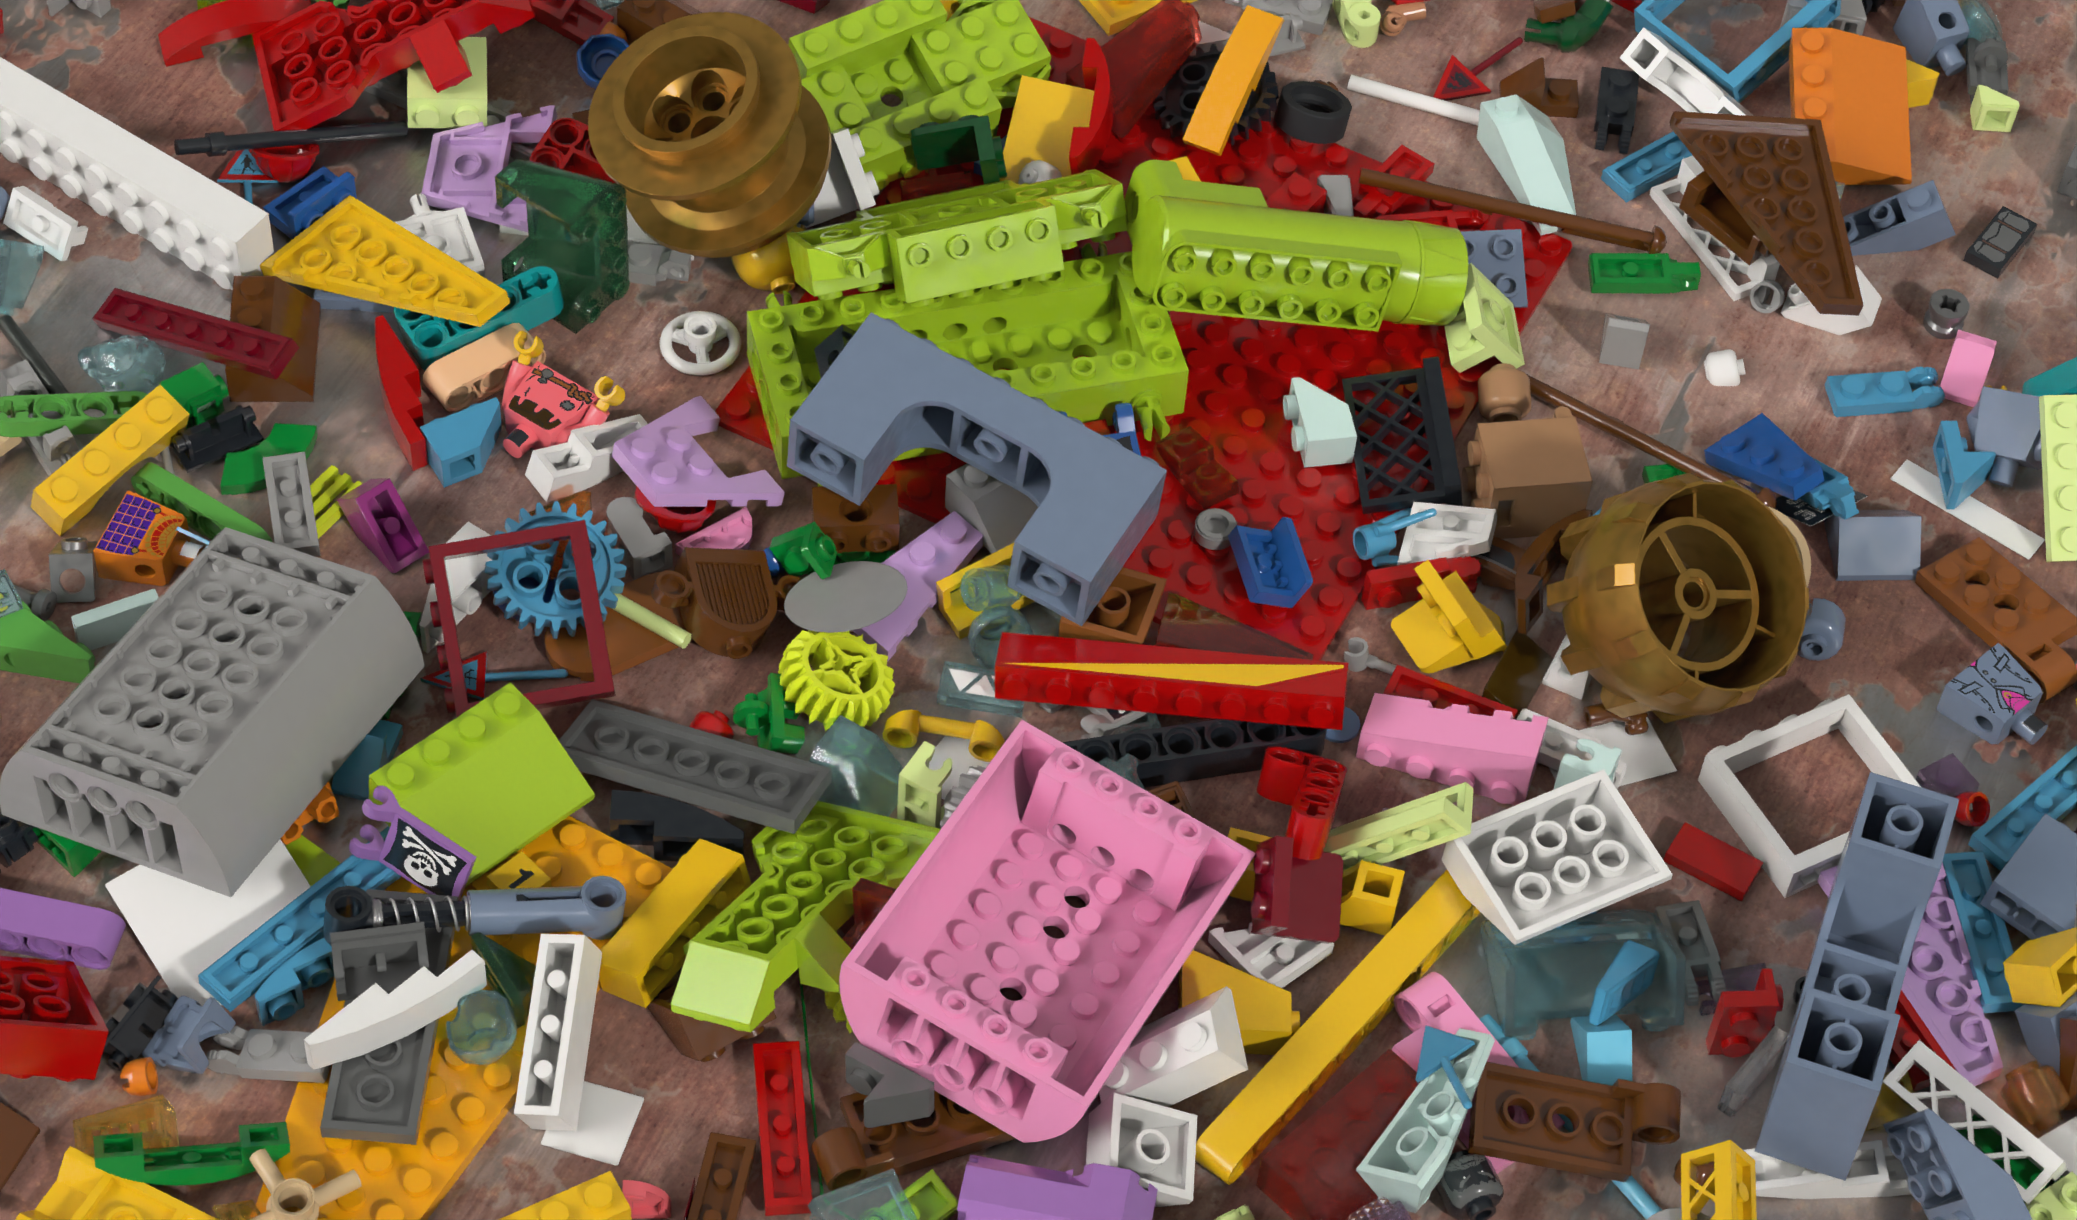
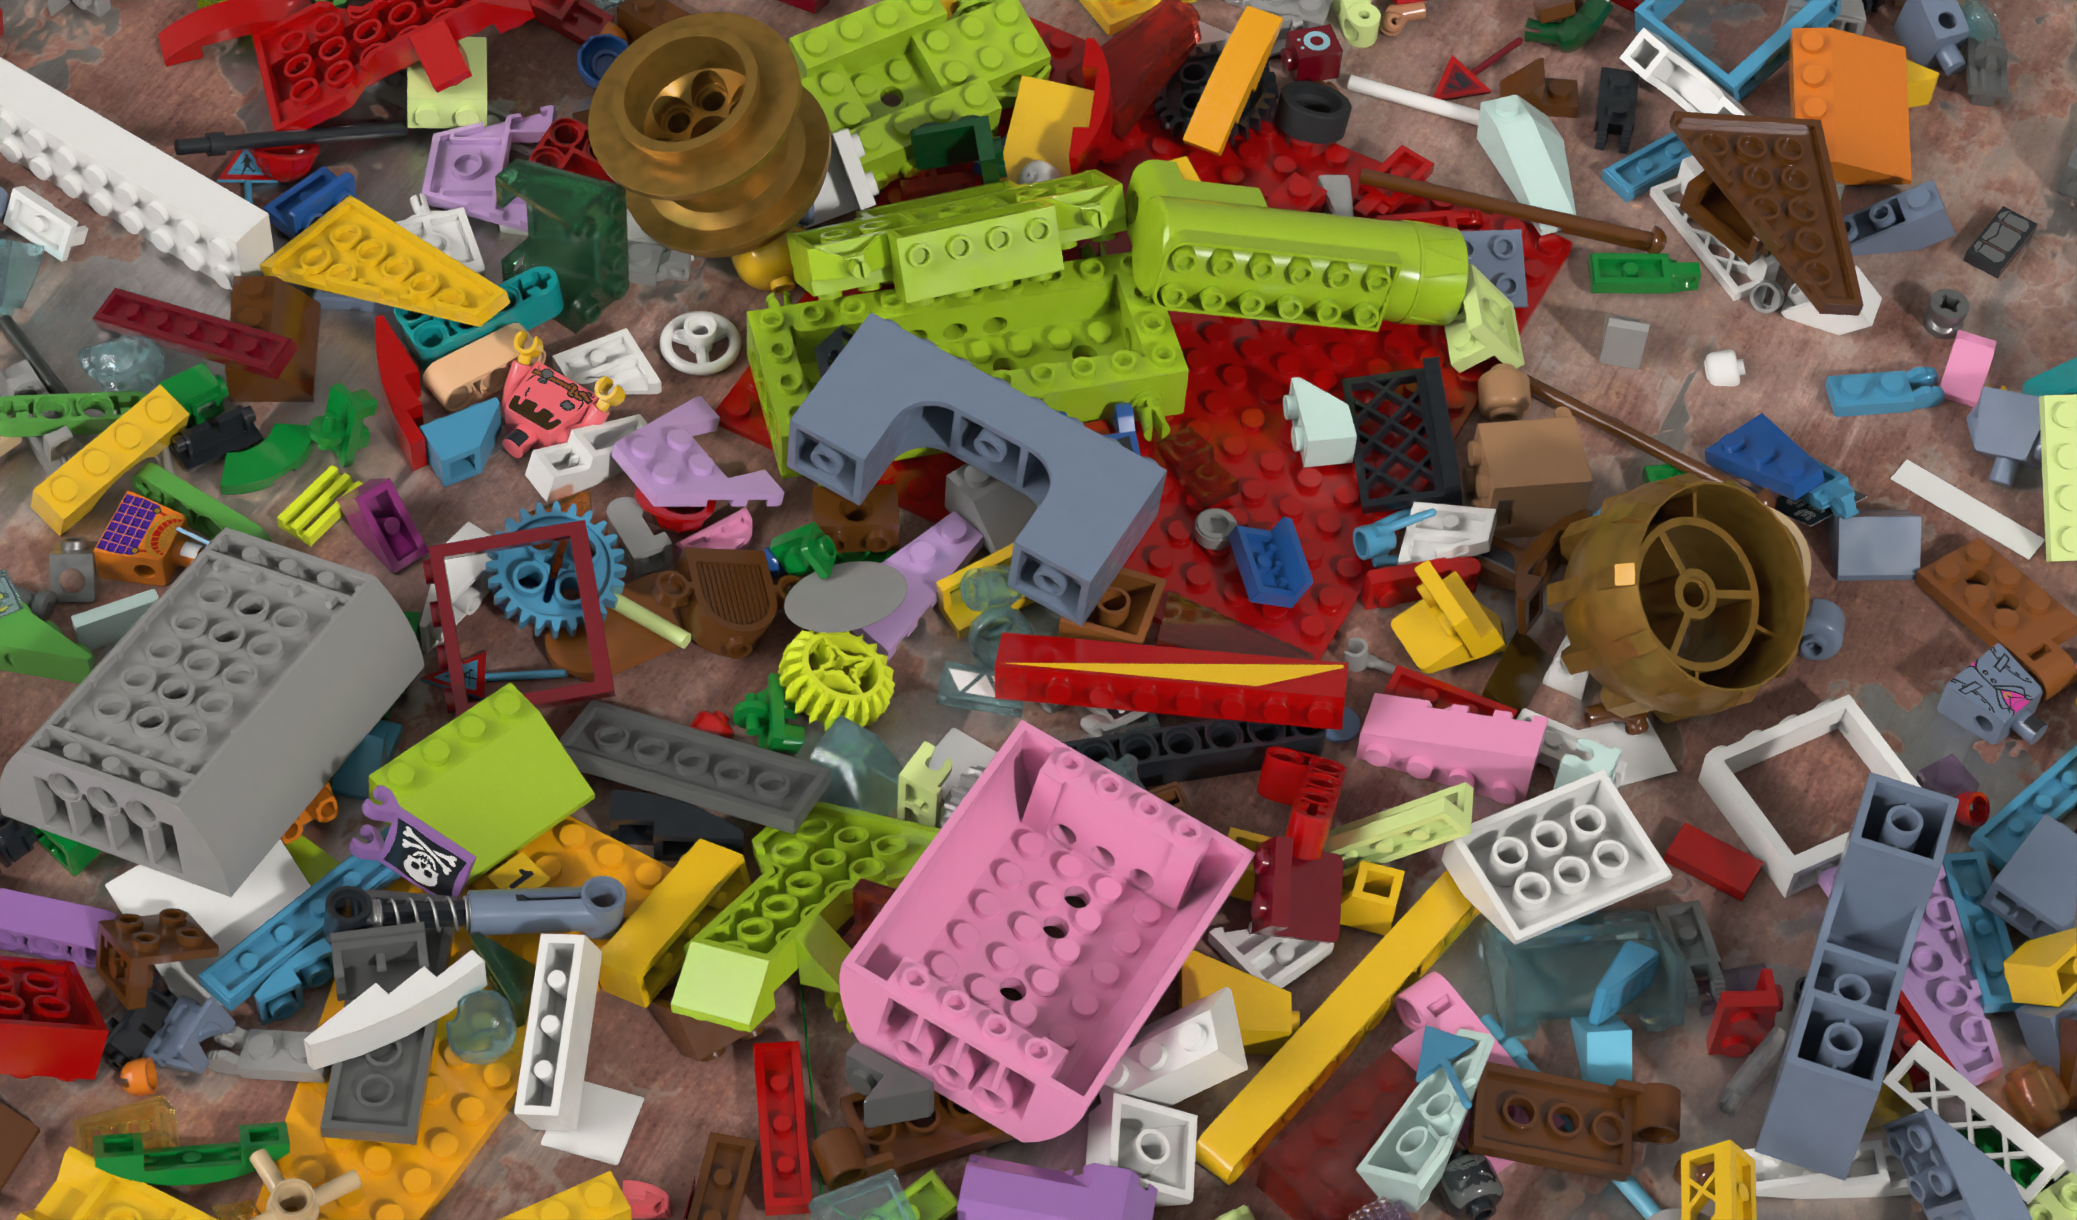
light grey hinge [263,452,321,557] -> none
yellow bar [883,709,1005,762] -> none
dark azure slope [1932,421,1996,509] -> none
yellowish green slope [1970,85,2020,132] -> none
none -> reddish brown bracket [96,908,219,1010]
none -> green hips [308,383,378,468]
none -> white wing [552,328,662,394]
none -> dark red brick [1280,24,1343,82]

